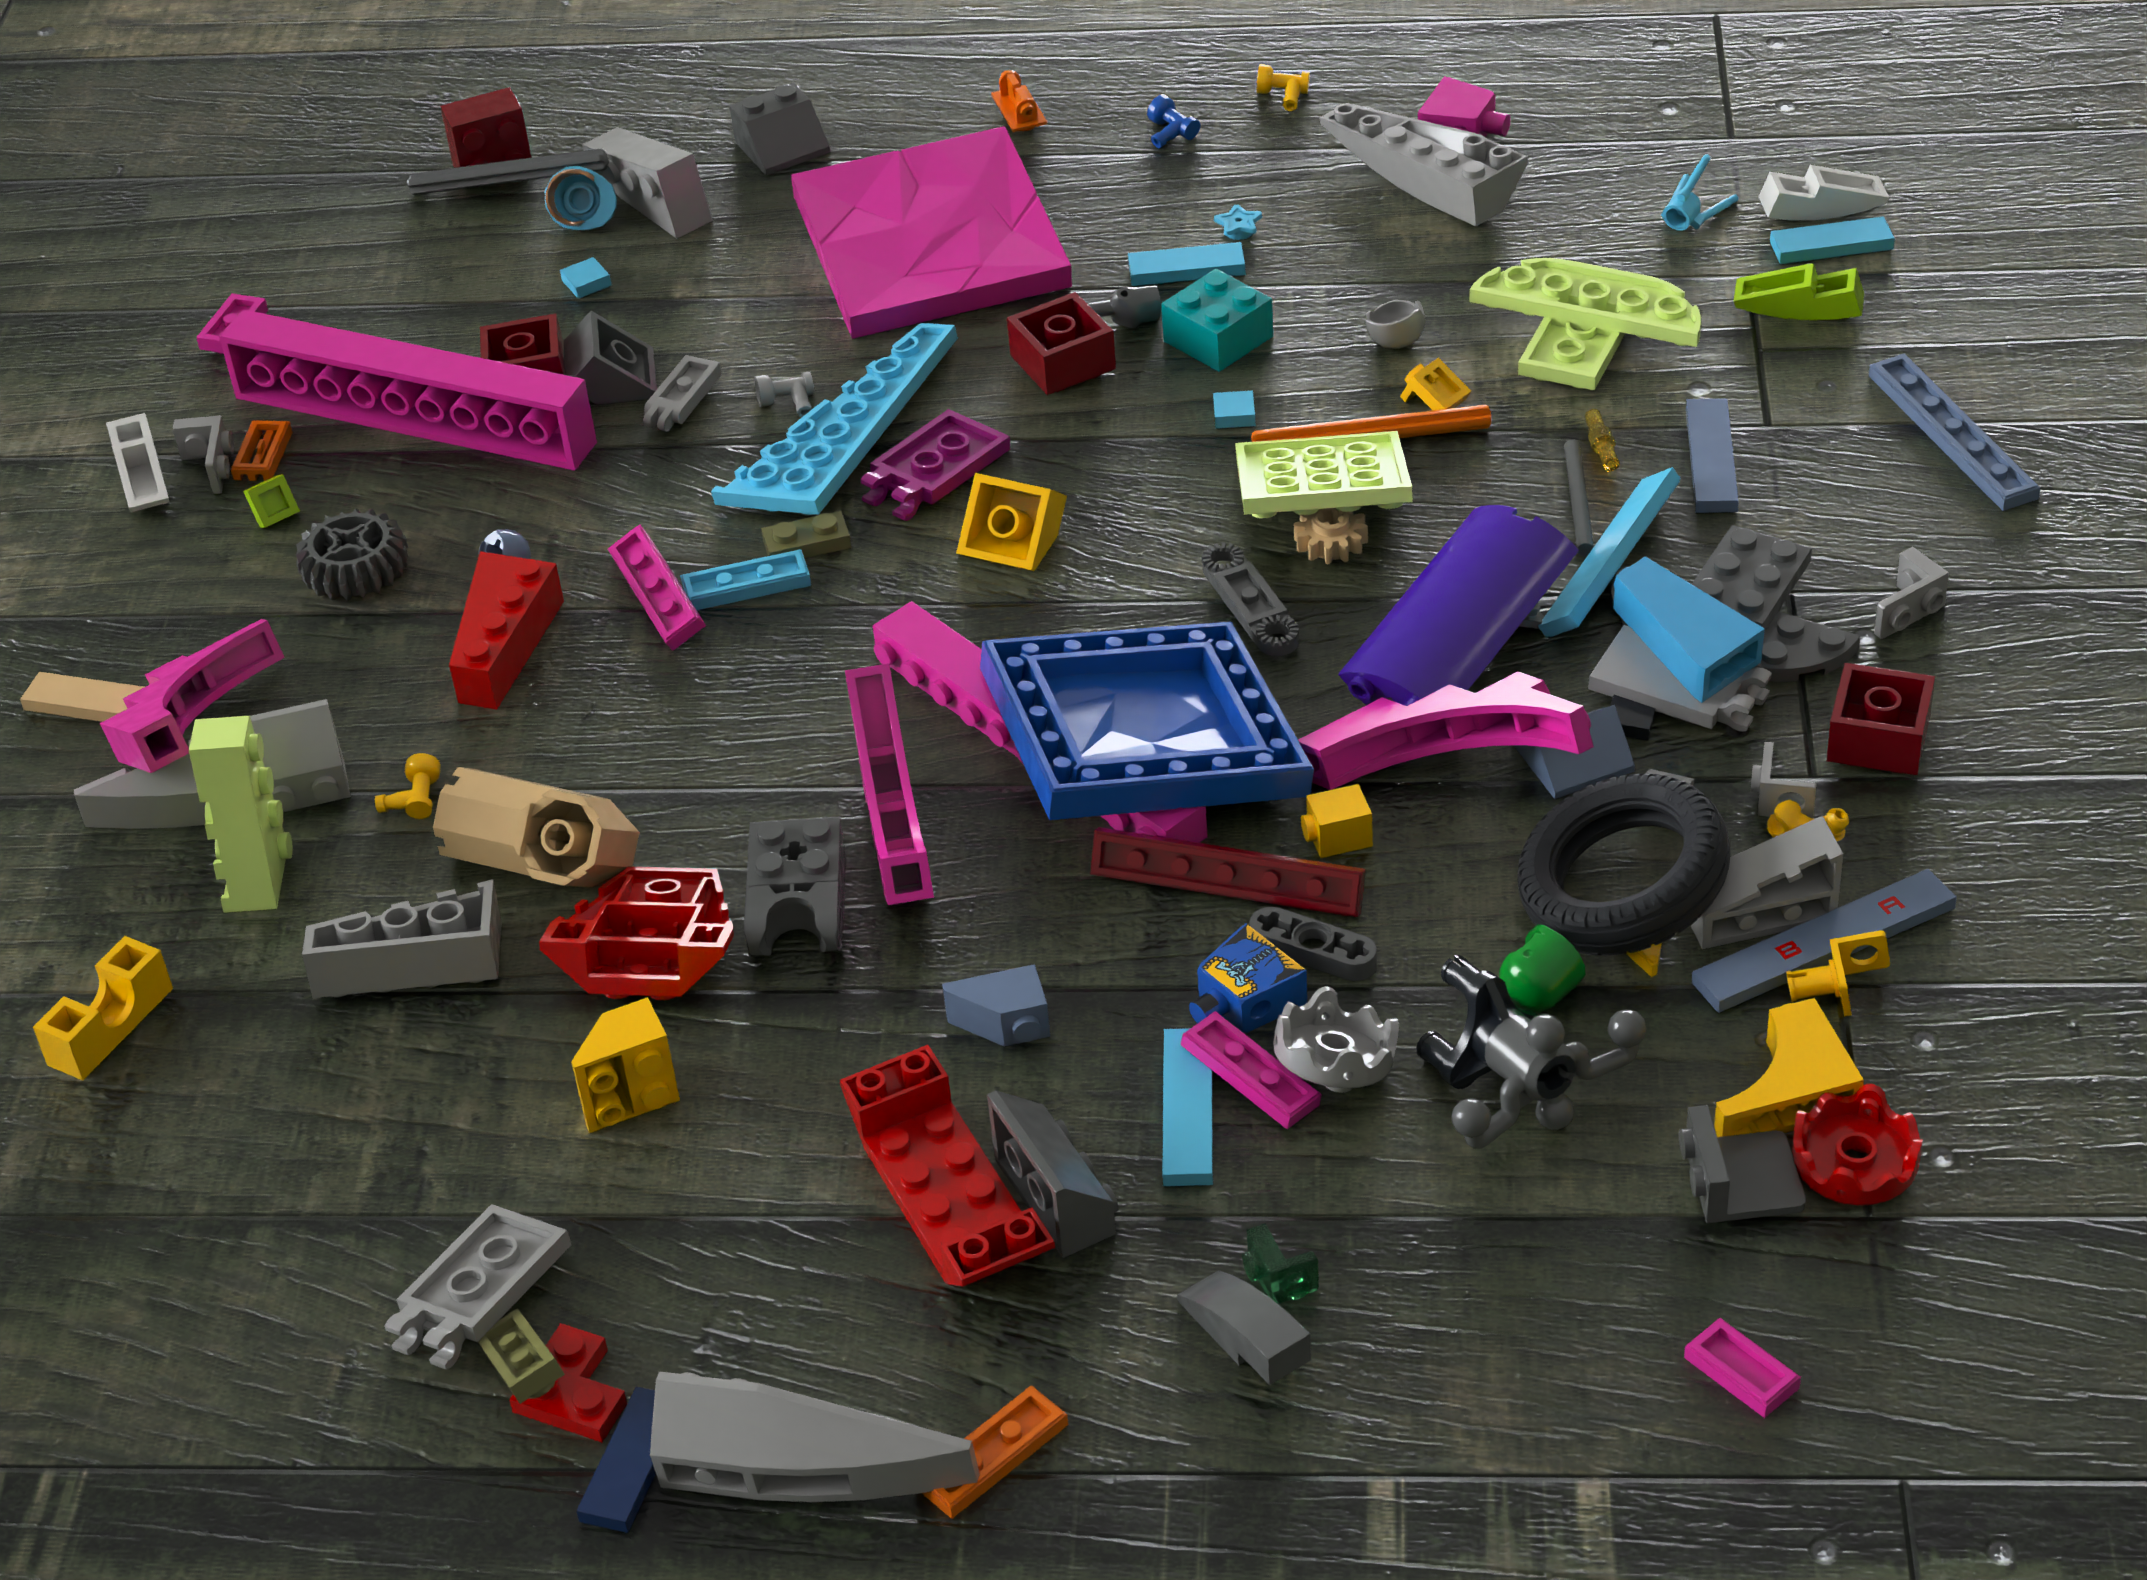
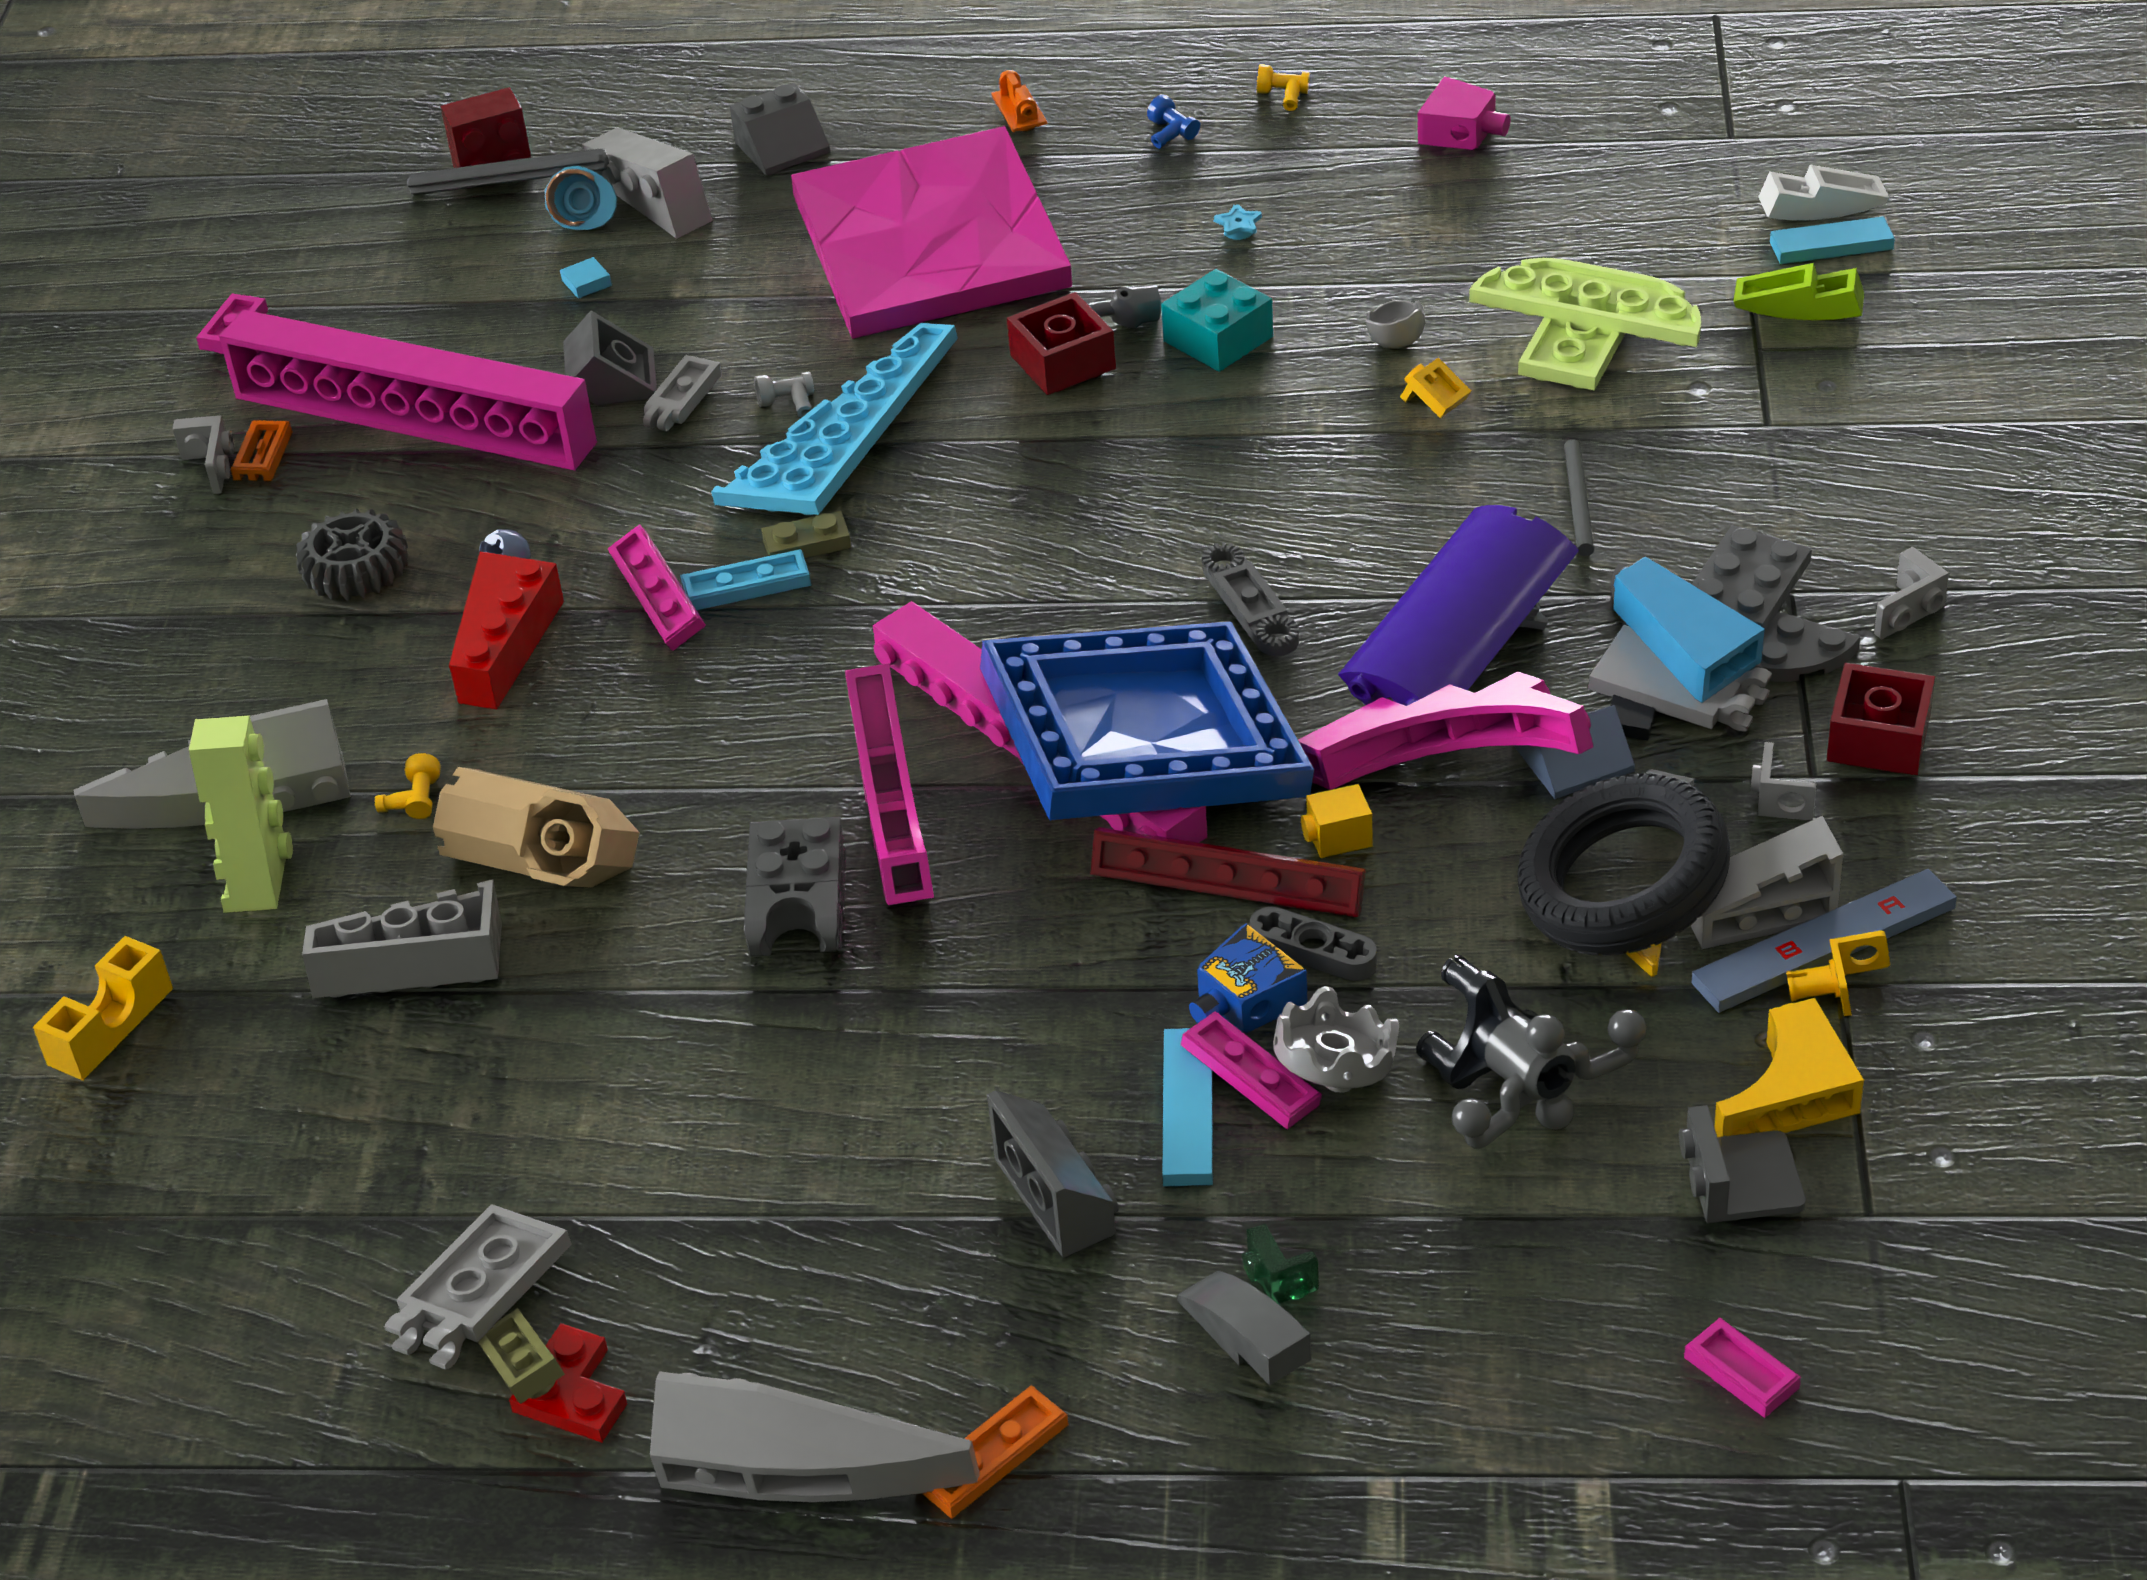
tan tile [20,672,144,722] -> none
dark pink arch [100,619,285,773] -> none
white slope [106,413,170,512] -> none
lime tile [243,474,300,528] -> none
dark red brick [480,313,565,375] -> none
red wedge [539,866,734,1000] -> none
yellow slope [571,997,680,1133] -> none
dark blue tile [576,1386,656,1533] -> none
red slope [840,1045,1055,1287] -> none
magenta tile [861,409,1010,521] -> none
sand blue slope [942,964,1051,1046] -> none
yellow slope [956,473,1067,571] -> none
medium azure tile [1128,242,1246,286] -> none
medium azure tile [1213,390,1256,429] -> none
yellowish green plate [1235,431,1413,518] -> none
orange axle [1251,405,1492,442] -> none
tan gear [1294,508,1368,564] -> none
light grey wedge [1320,103,1528,227] -> none
green helmet [1499,925,1586,1013] -> none
medium azure tile [1538,467,1681,638] -> none
clear yellow bar [1584,409,1620,471] -> none
medium azure plant [1661,154,1739,231] -> none
sand blue tile [1686,398,1738,513] -> none
yellow piece [1767,800,1849,841] -> none
red plate [1792,1084,1923,1206] -> none
sand blue tile [1869,353,2040,511] -> none

